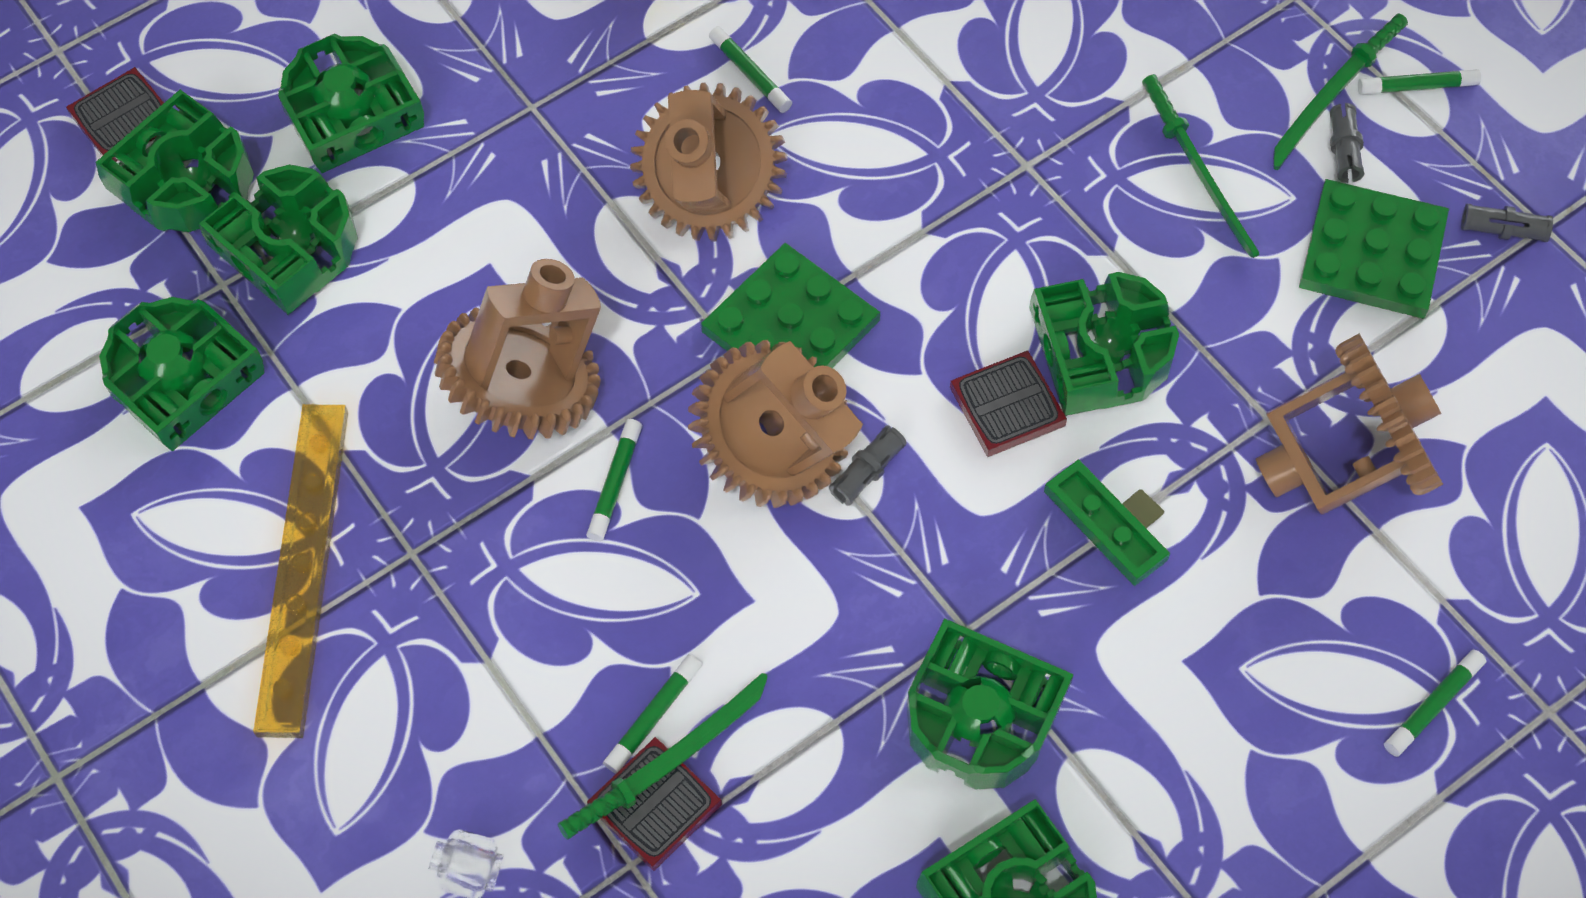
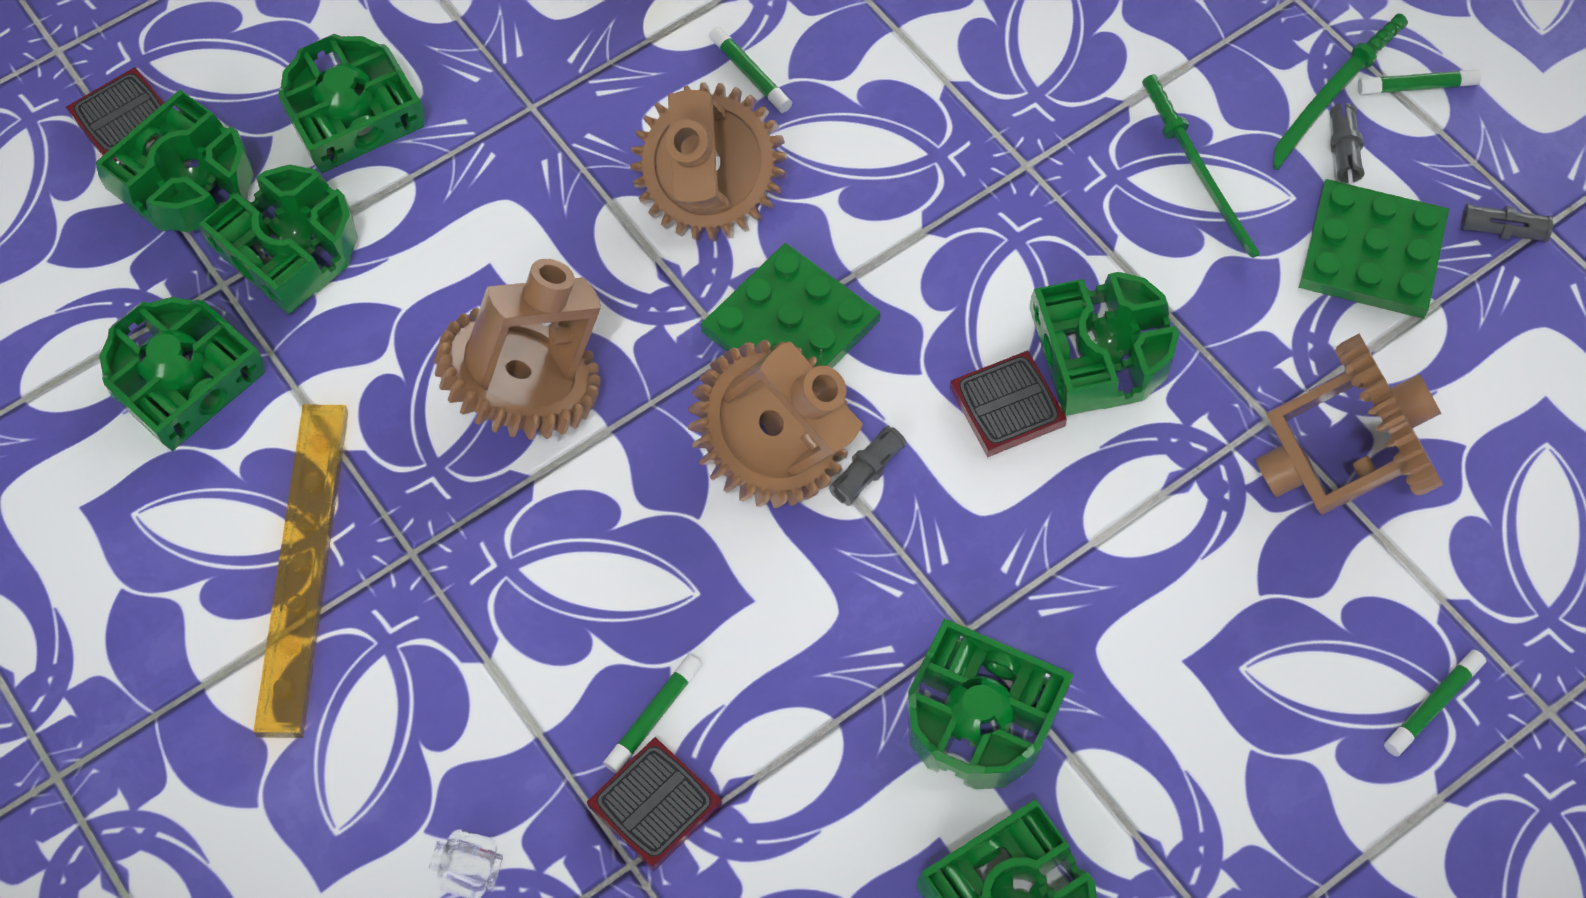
green sword [558,673,767,840] -> none
green bar [586,419,642,542] -> none
green plate [1044,459,1170,587] -> none
olive sticker [1122,489,1165,529] -> none

